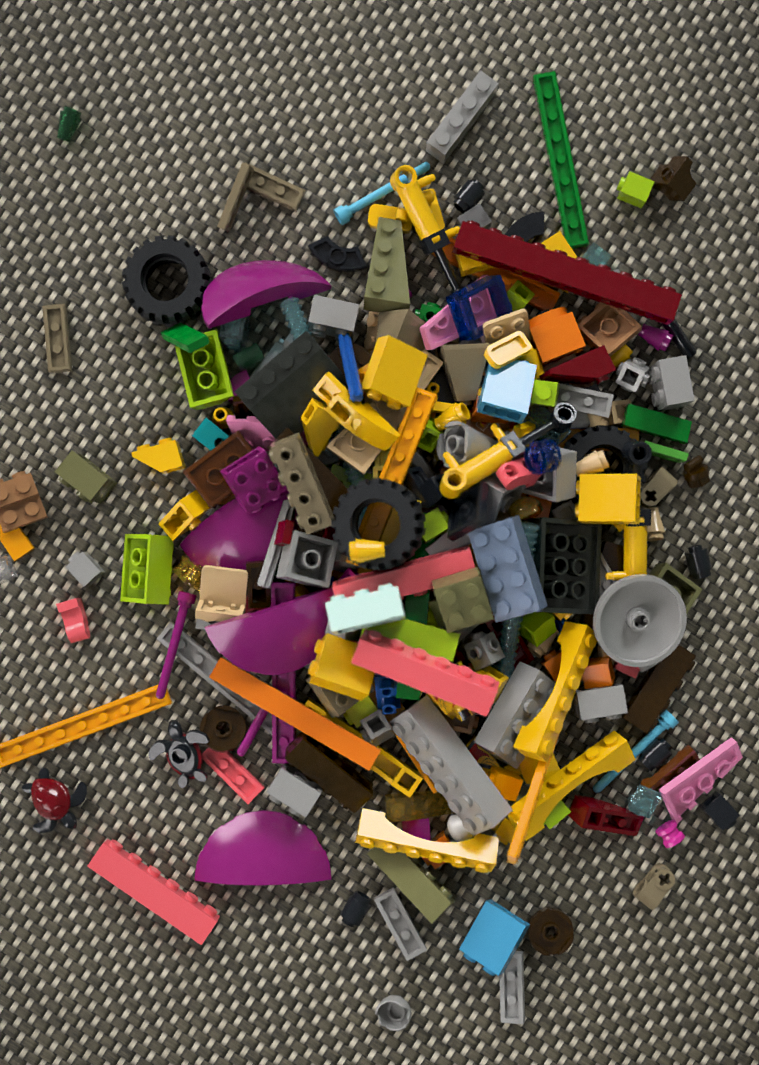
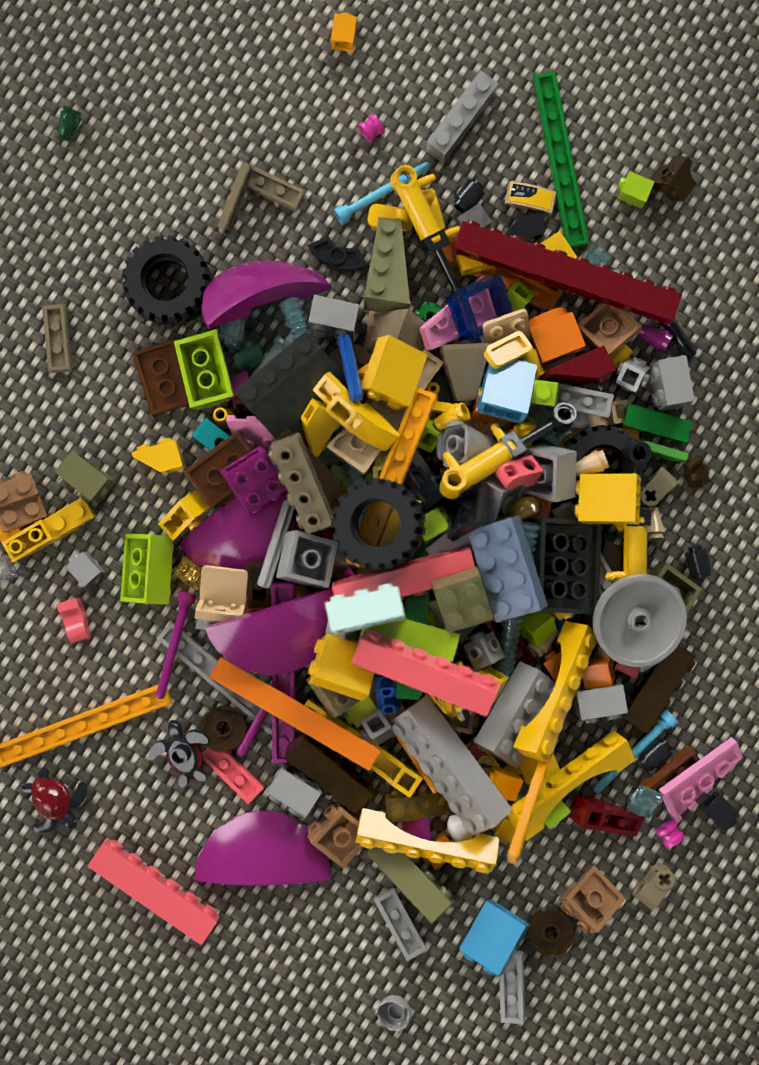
green tile [161,323,210,353] -> none
dark red tile [274,520,295,547] -> none
black brick [340,890,371,928] -> none
yellow cone [349,539,385,563] -> none
clear blue wheel [524,439,561,475] -> none
none -> yellow slope [2,498,96,562]
none -> reddish brown tile [132,339,189,417]
none -> medium nougat plate [307,801,363,869]
none -> light orange brick [331,13,357,52]
none -> dark pink wheel [358,114,385,143]
none -> slope [505,181,556,215]
none -> medium nougat plate [559,865,626,933]

